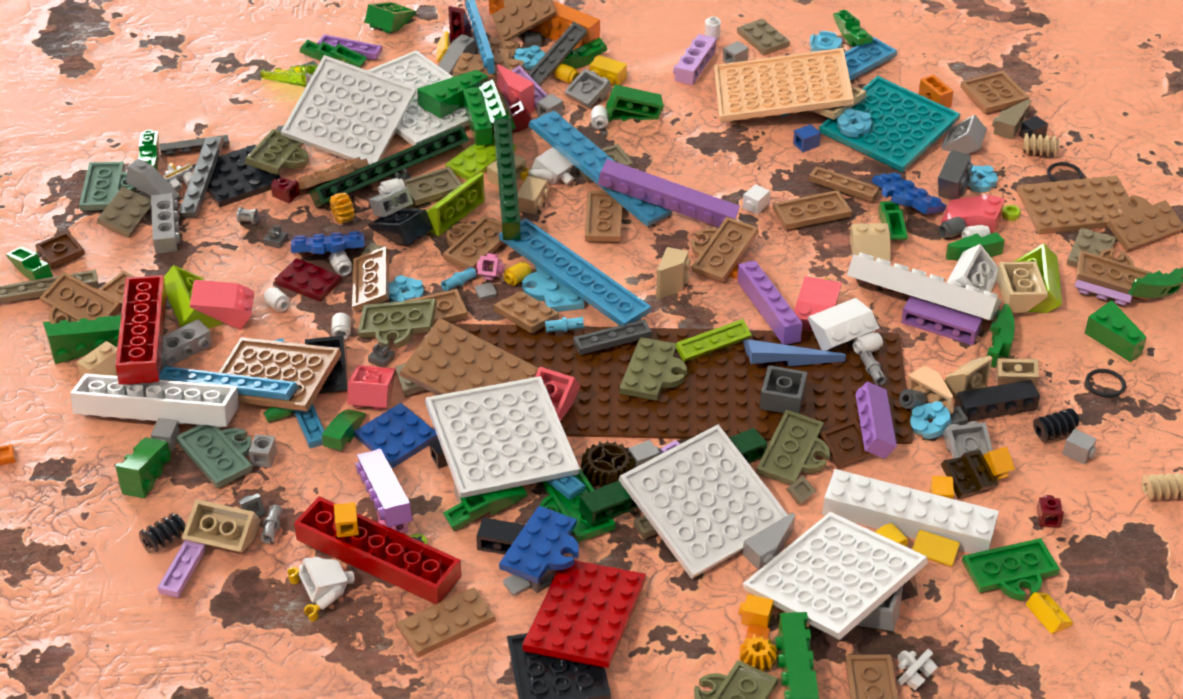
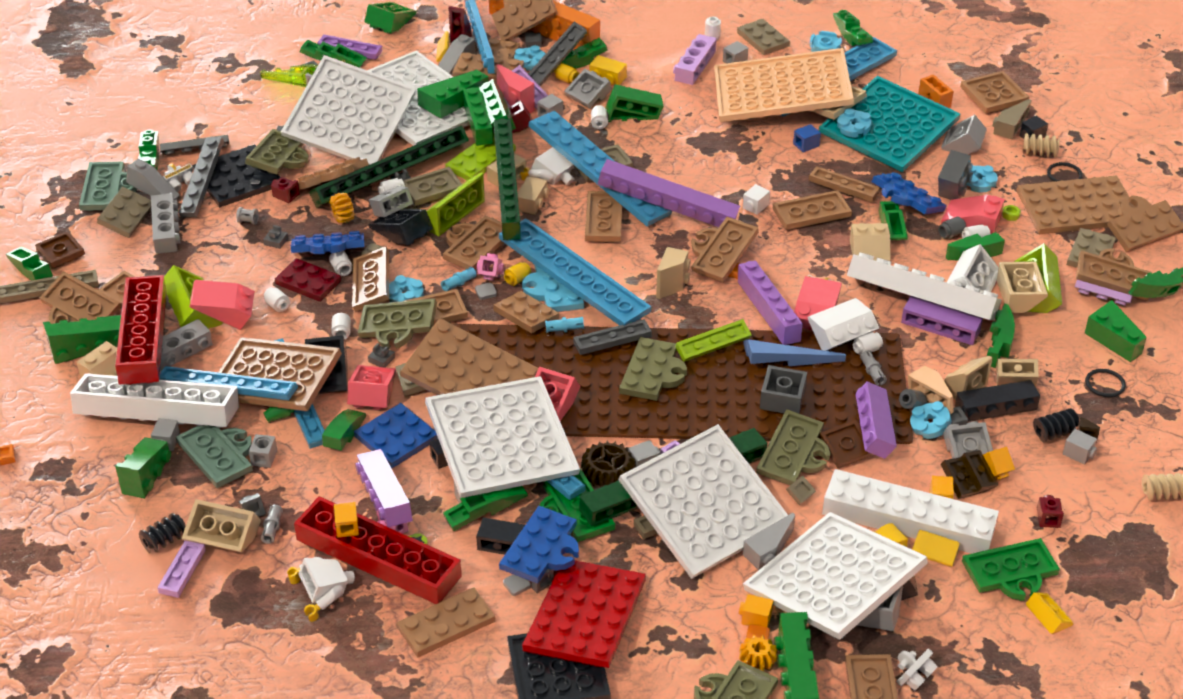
none -> dark brown slope [1077,417,1100,443]

